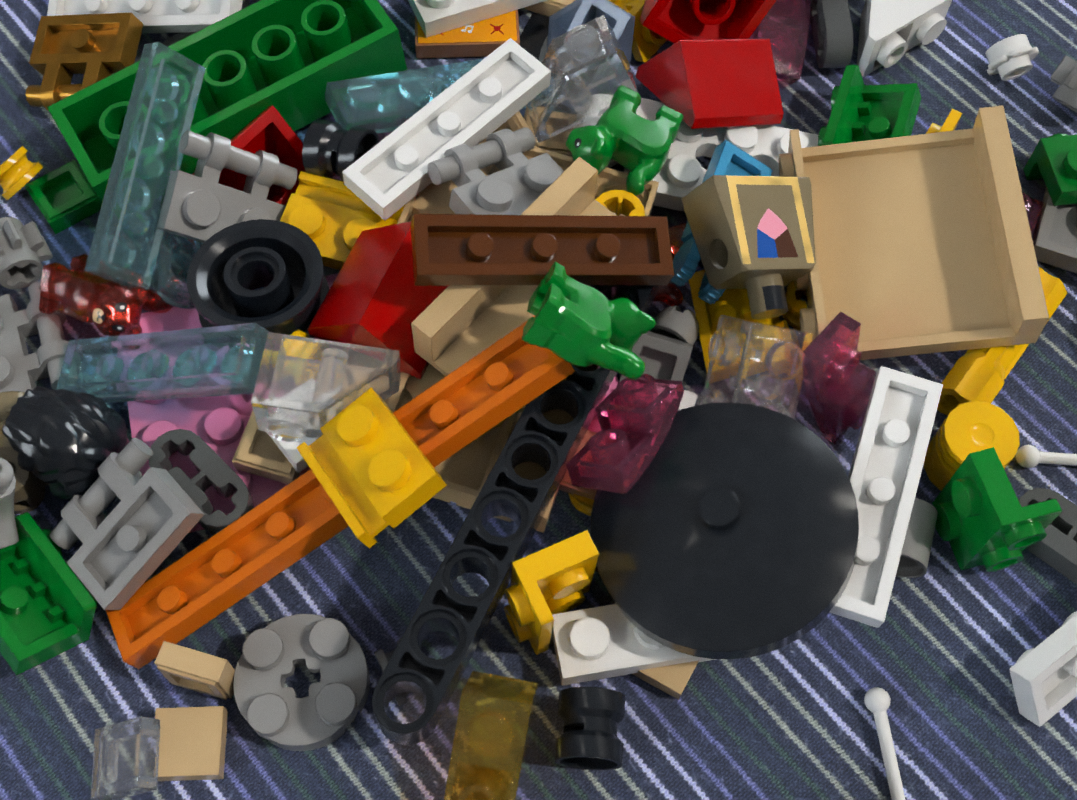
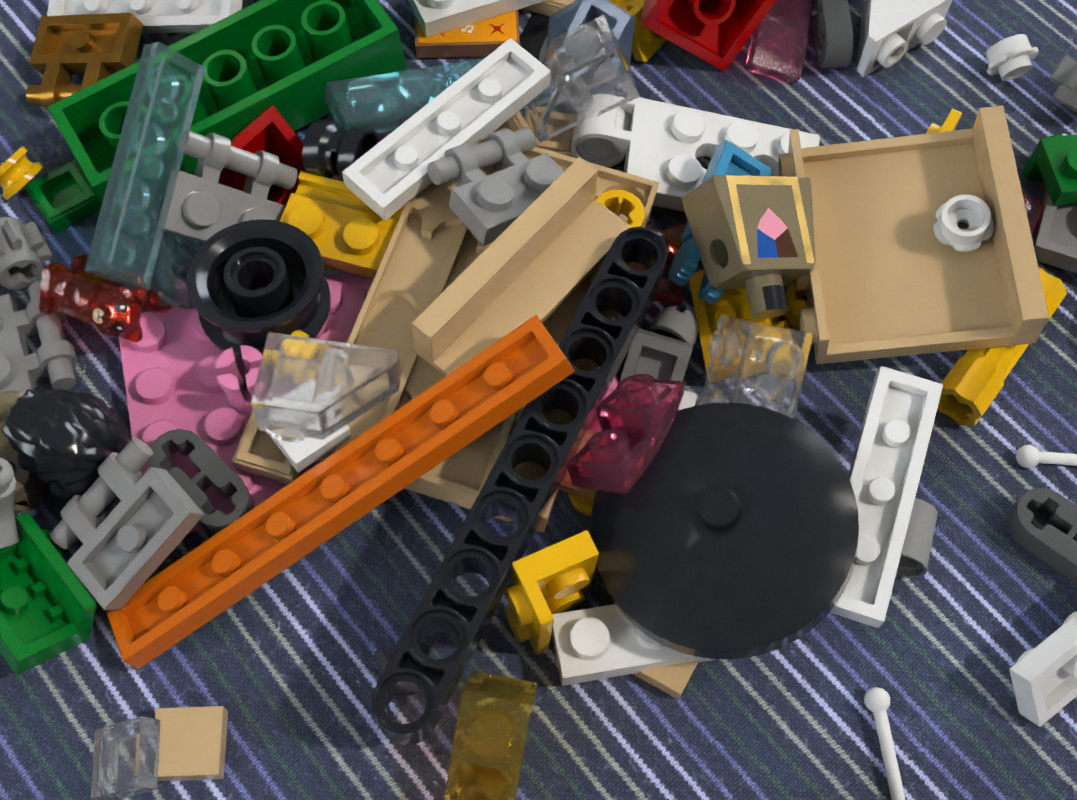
clear light blue plate [56,323,272,403] -> none
tan tile [154,641,235,700] -> none
light grey plate [234,614,370,751] -> none
yellow plate [297,387,447,549] -> none
red slope [308,221,448,379] -> none
reddish brown plate [411,214,674,286] -> none
green animal [522,261,656,380] -> none
black wheel [555,687,625,770] -> none
green animal [566,85,683,196] -> none
red slope [635,39,784,129] -> none
clear pink slope [802,311,876,444] -> none
green bracket [818,65,921,146] -> none
yellow piece [924,401,1020,491] -> none
green bracket [932,447,1062,572] -> none
none -> white plate [933,194,994,252]

